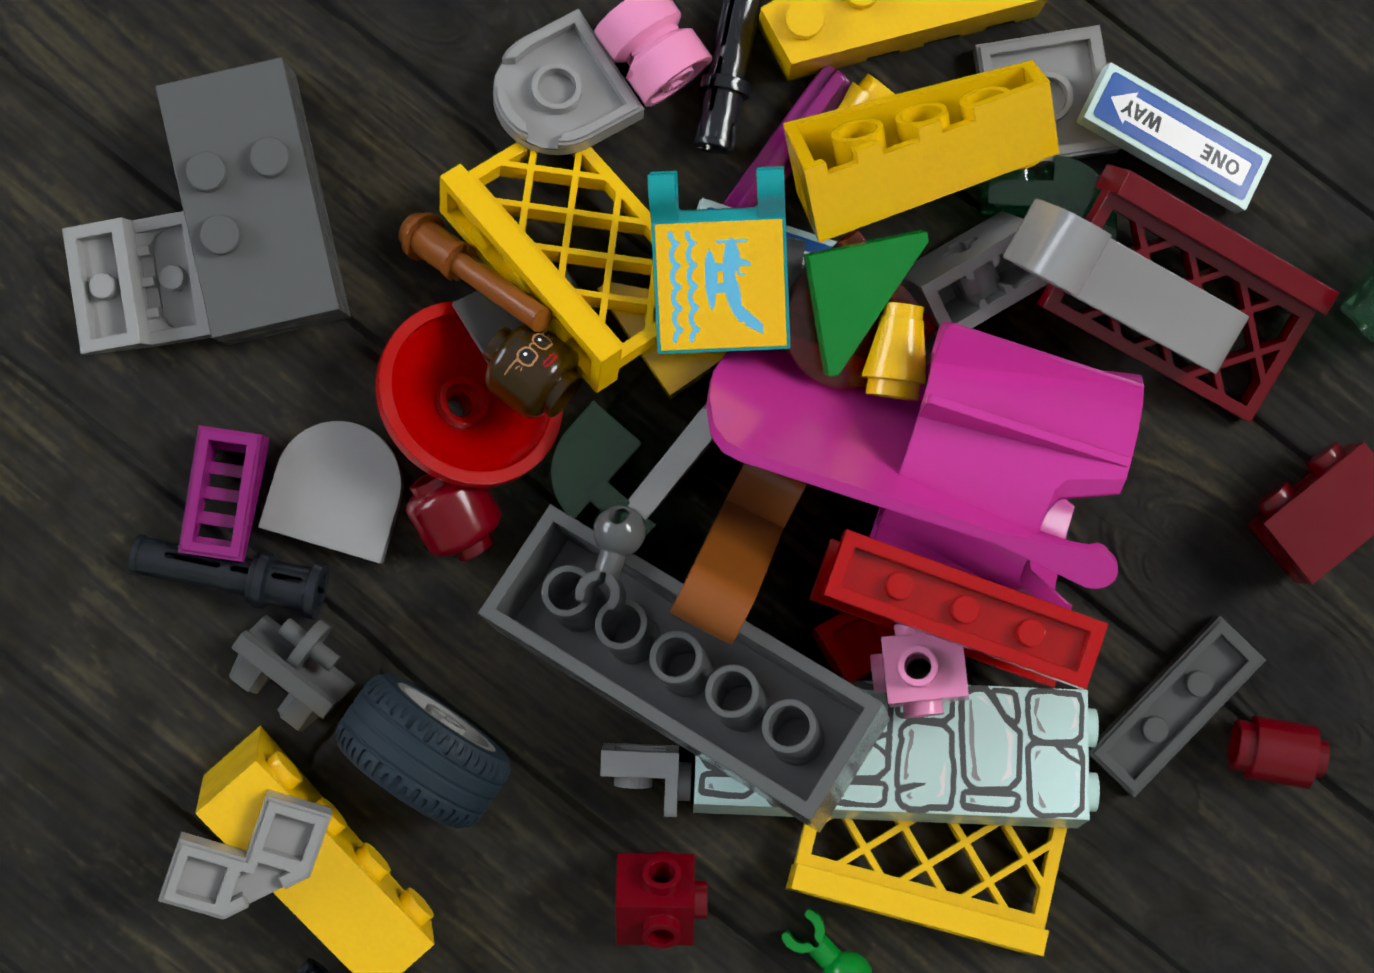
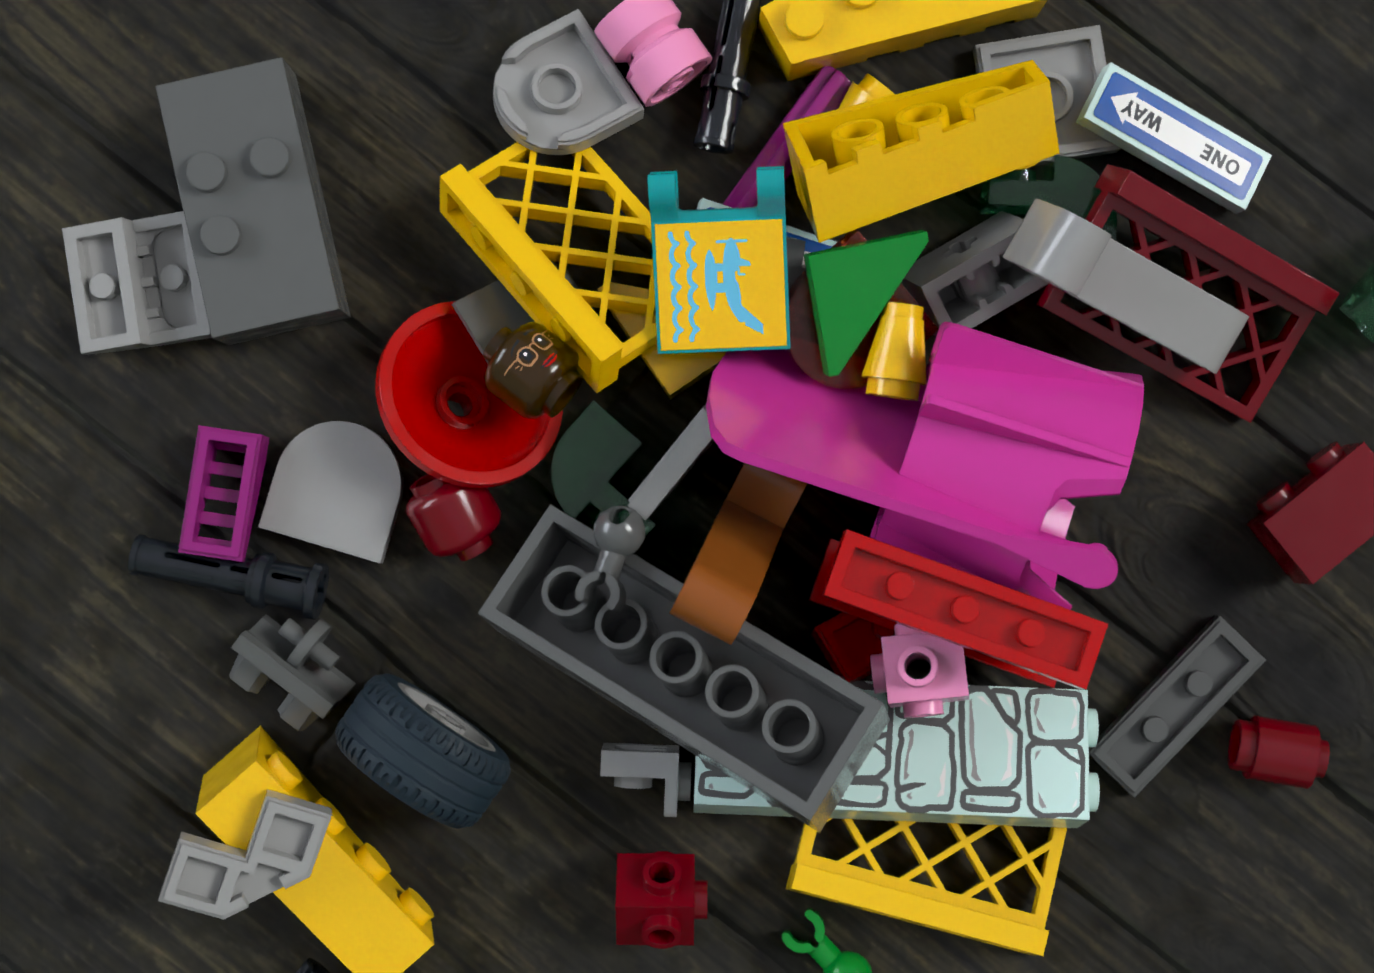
dark orange pin [399,212,552,332] -> none

